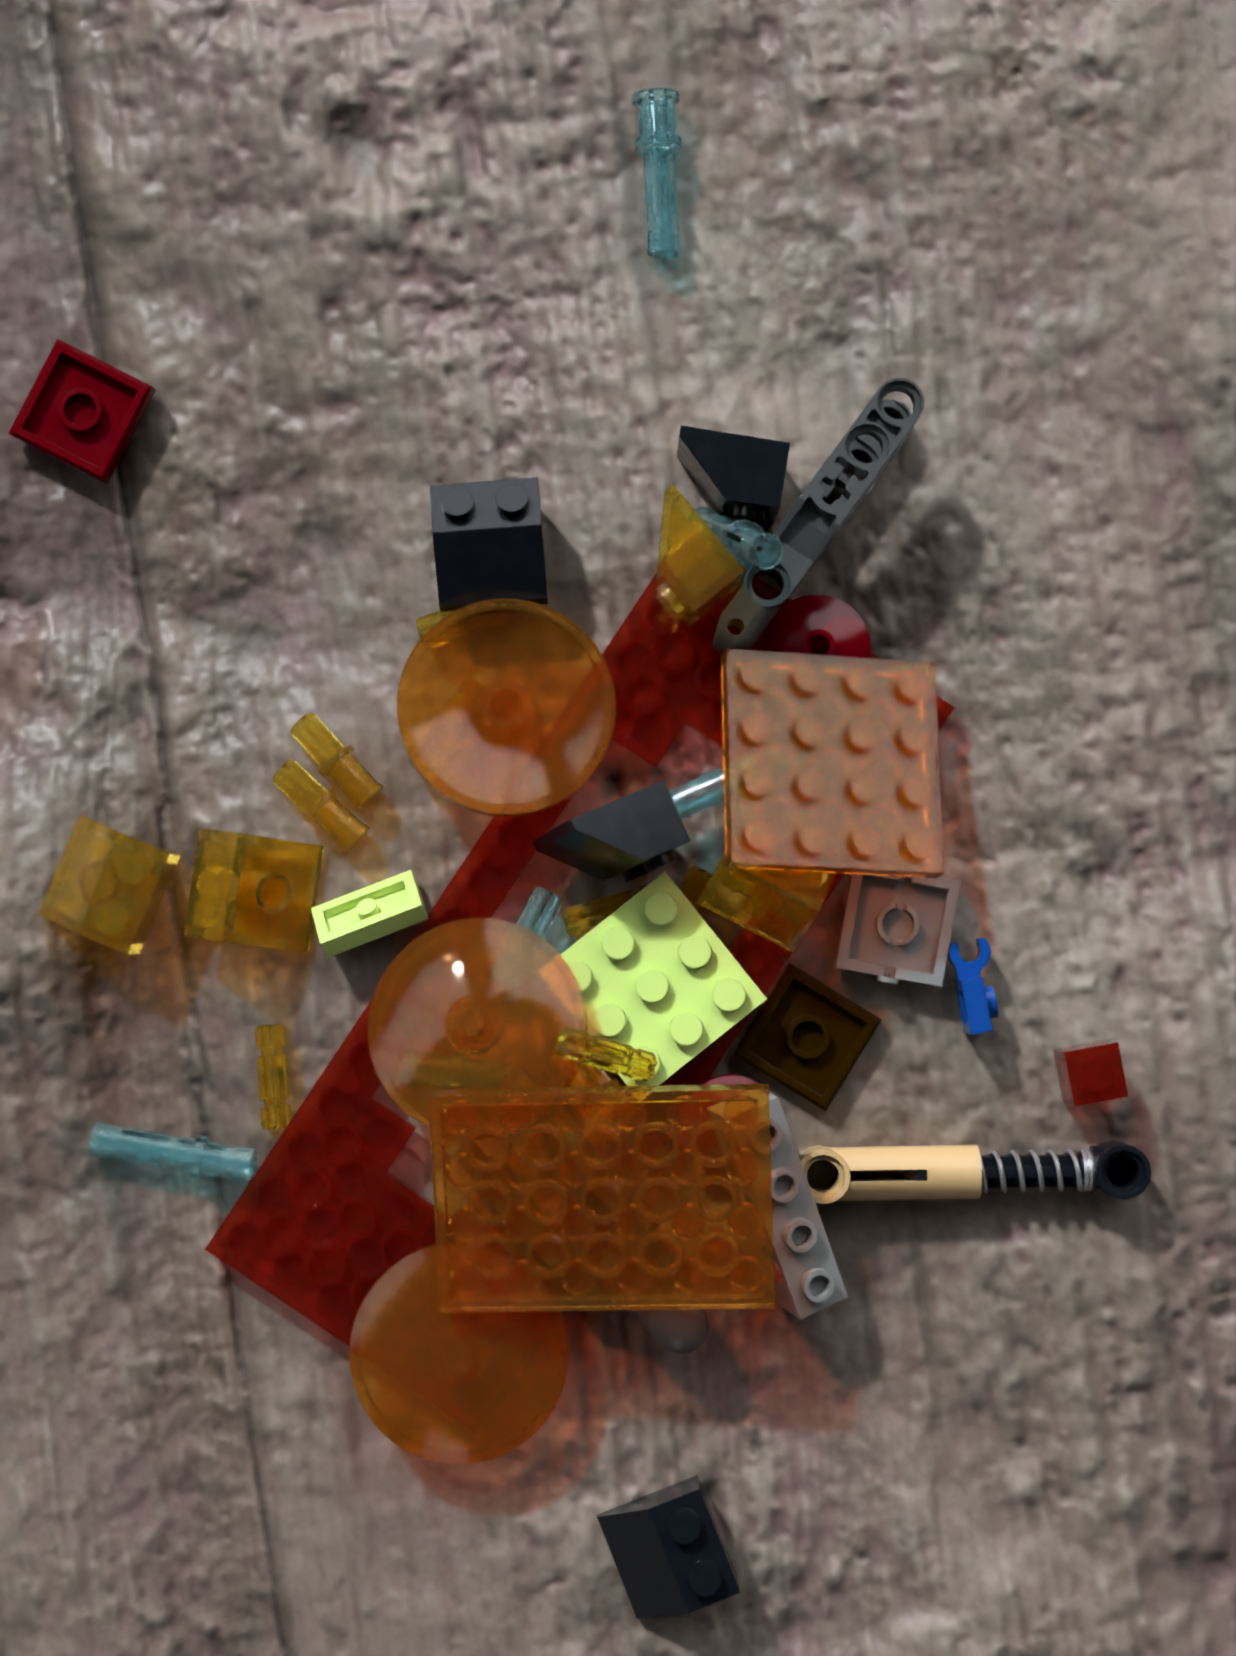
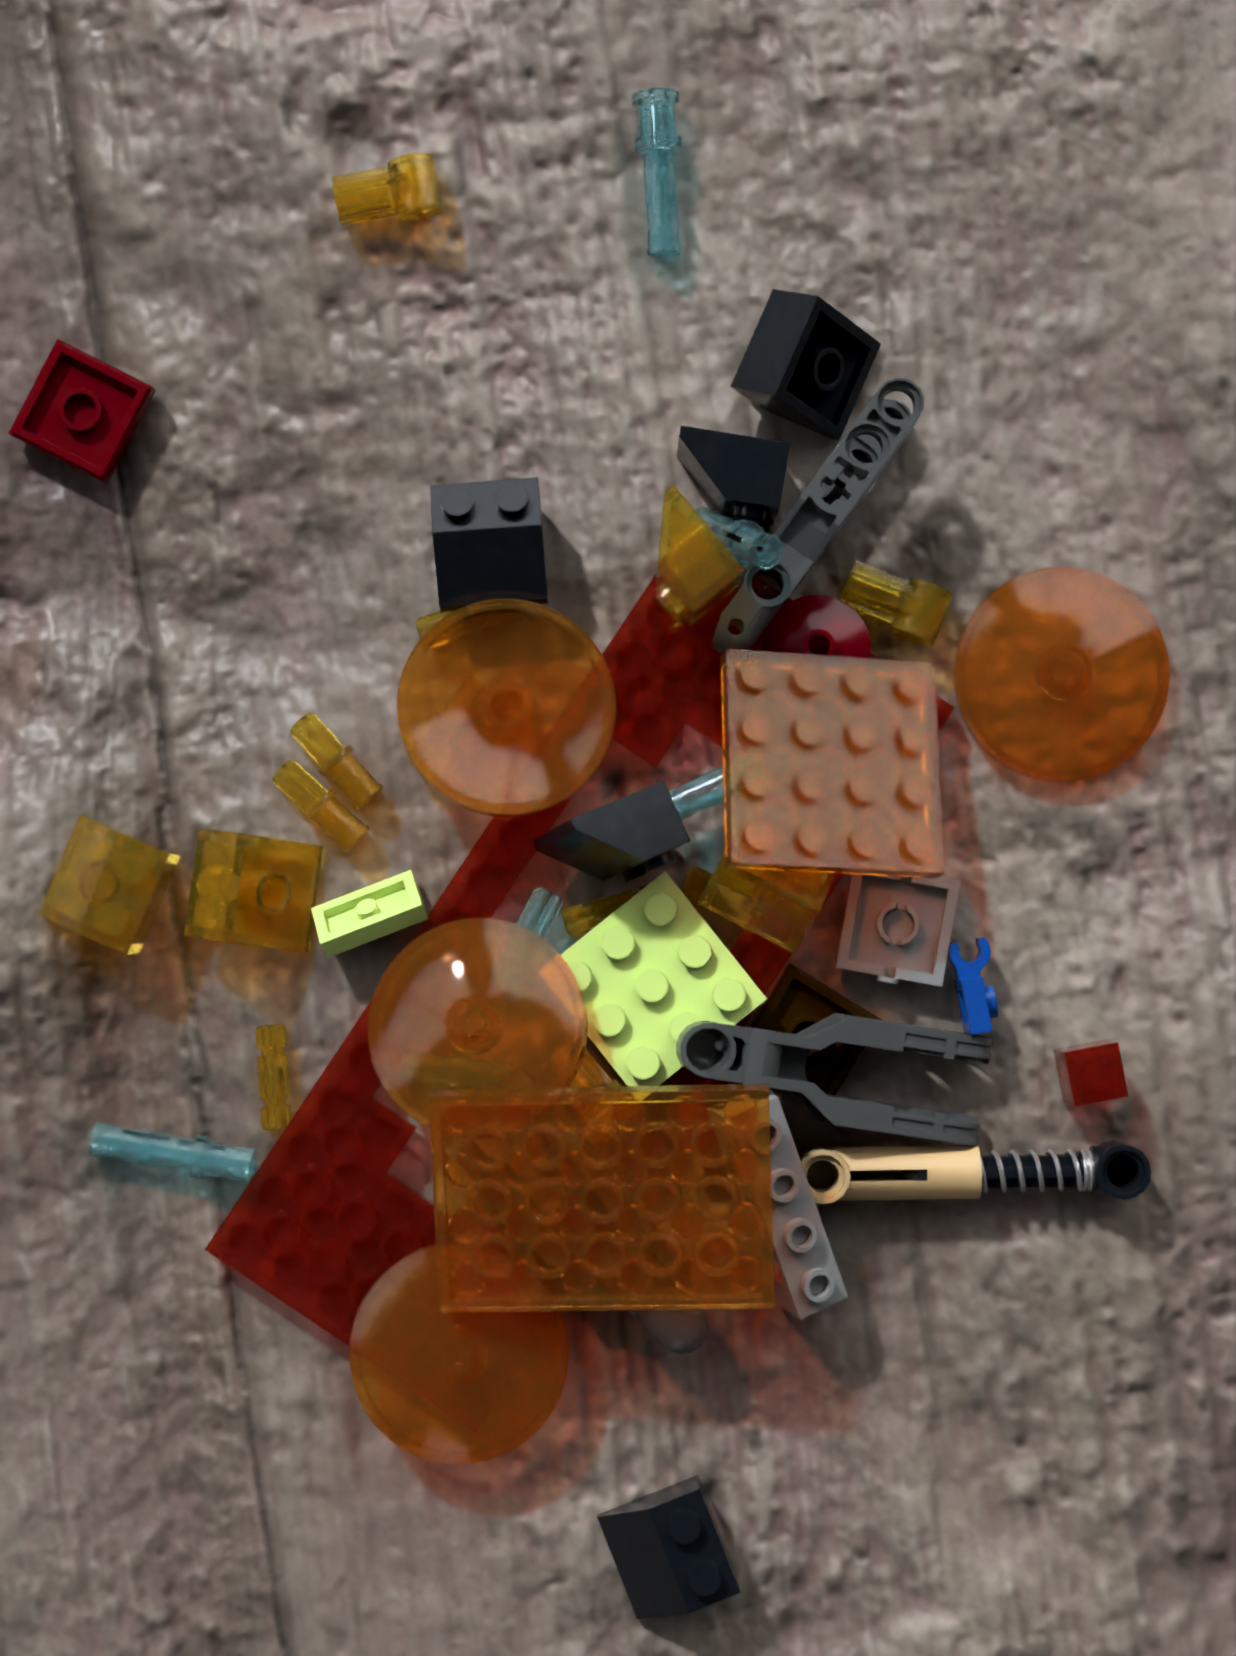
clear yellow axle [555,1027,658,1082] -> none
none -> clear yellow piece [332,153,444,226]
none -> dark grey piece [676,1013,994,1145]
none -> black slope [730,289,881,440]
none -> clear yellow piece [839,560,954,646]
none -> clear orange dish [953,567,1170,782]

